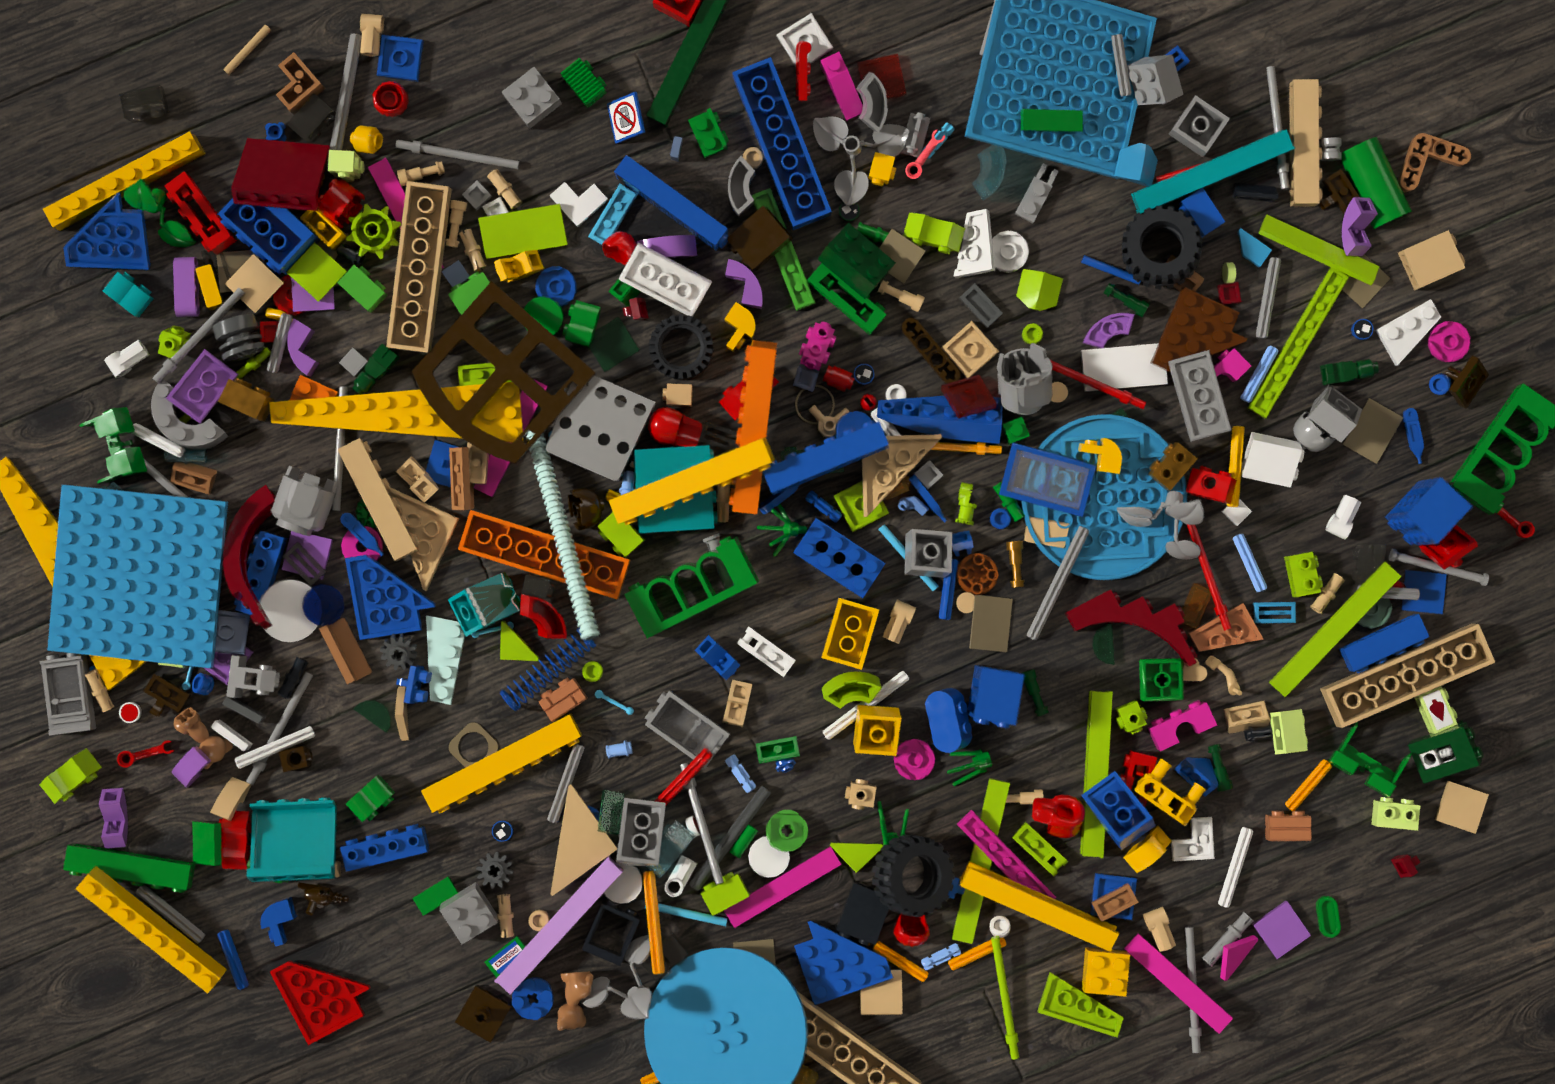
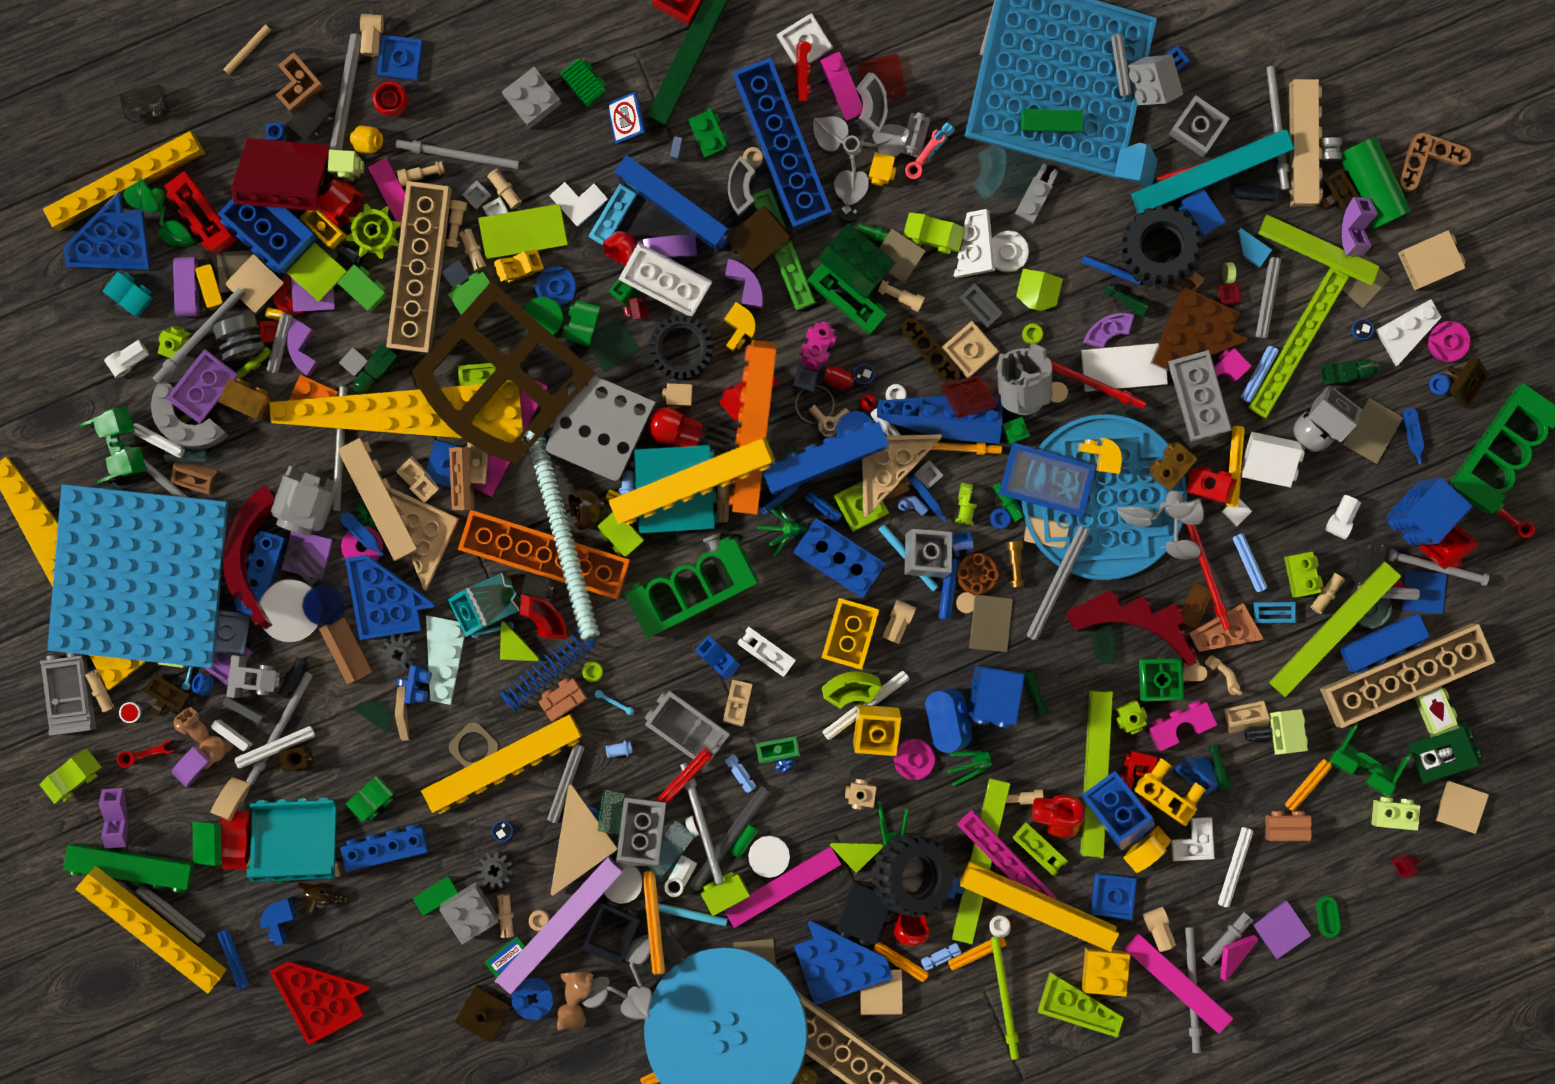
bright green plate [766,810,808,852] -> none
medium nougat plate [1091,883,1139,922] -> none

